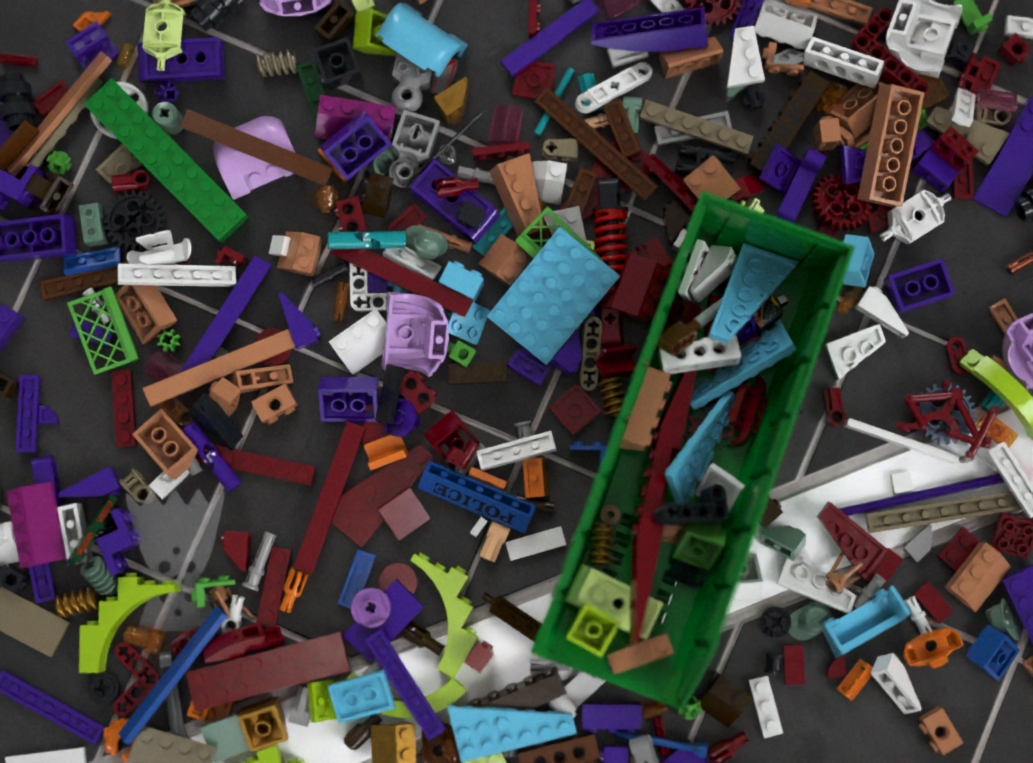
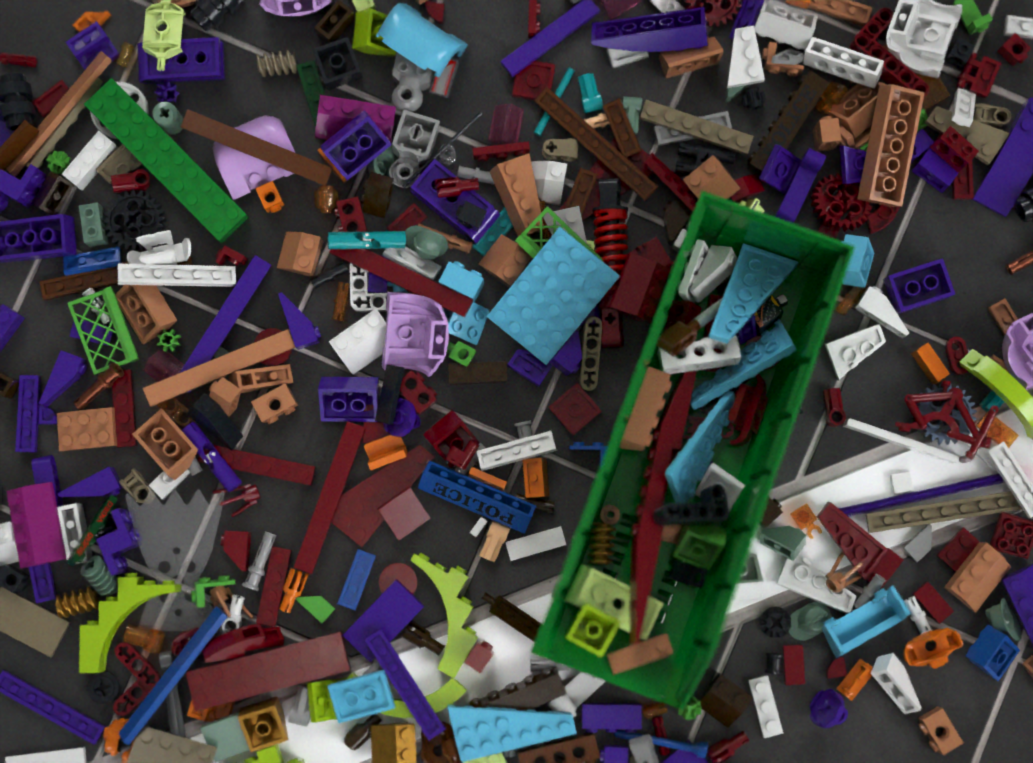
dark brown tile [25,173,52,199] -> none
white tile [269,235,291,256] -> none
medium lavender plate [351,587,391,628] -> none
pearl gold slope [434,77,469,126] -> none
white piece [575,62,652,113] -> none
dark red panel [595,345,637,378] -> none
pearl gold piece [598,376,625,418] -> none
white plate [880,190,951,244] -> none
clear pink panel [975,88,1018,112] -> none
none -> dark purple slope [39,350,87,407]
none -> nougat plate [57,407,117,452]
none -> white brick [62,131,118,191]
none -> copper pin [73,362,124,410]
none -> dark red plant [212,484,261,517]
none -> orange brick [255,181,284,213]
none -> bright green tile [296,596,336,623]
none -> dark red tile [426,1,445,24]
none -> clear orange plate [790,503,822,539]
none -> dark purple tile [809,689,848,728]
none -> orange panel [911,343,950,385]

